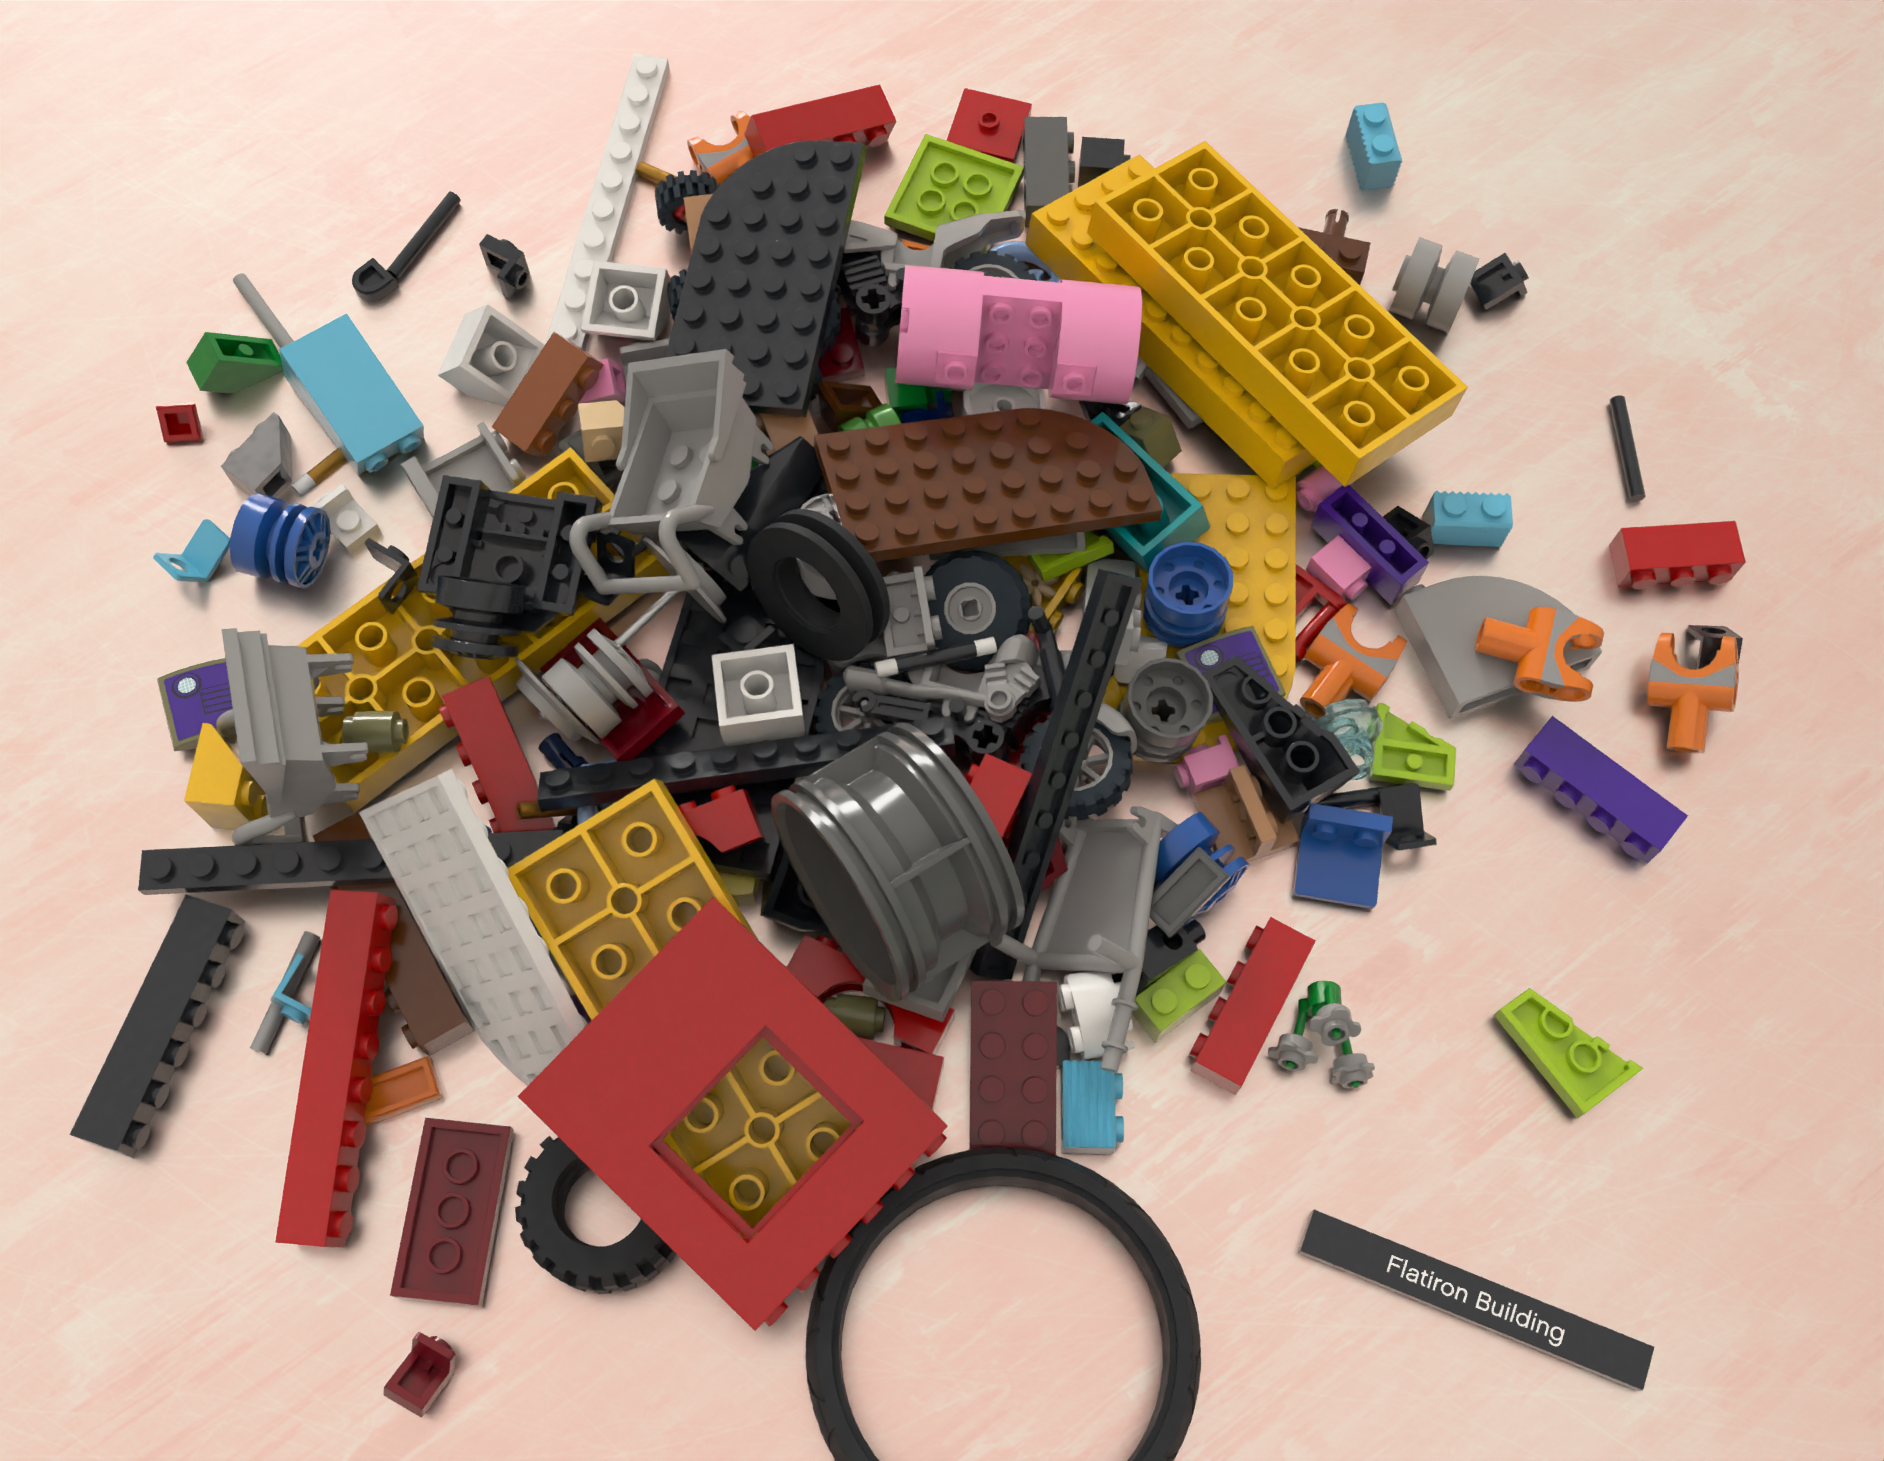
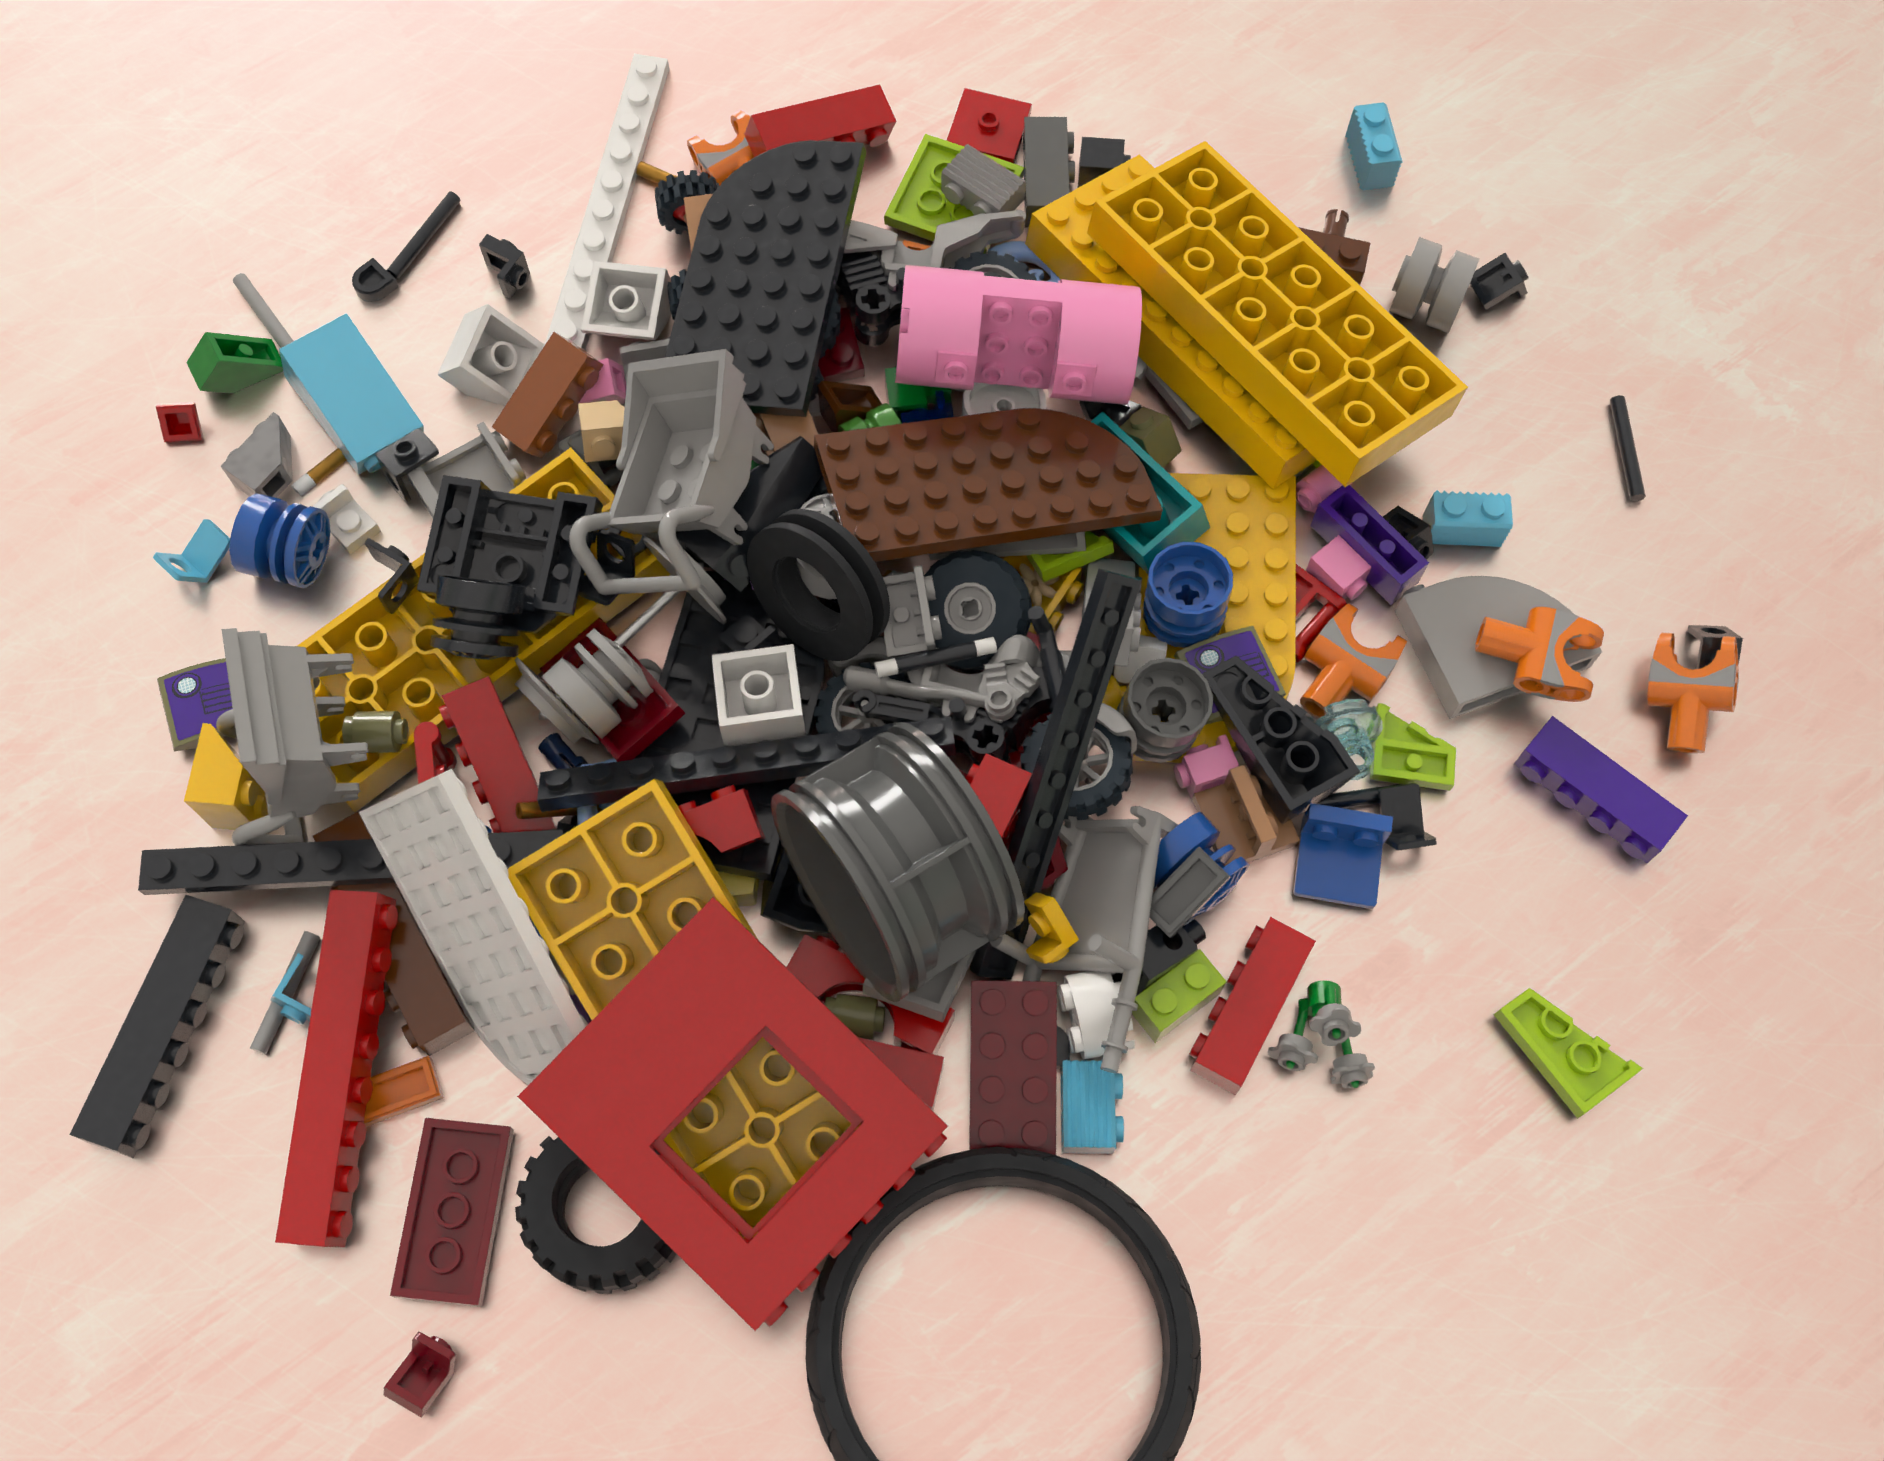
black tile [1298,1209,1654,1391] -> none
red brick [1609,521,1746,589] -> none
none -> black bracket [375,428,439,503]
none -> red plate [414,722,457,784]
none -> light grey brick [941,144,1026,215]
none -> yellow bracket [1024,892,1079,964]

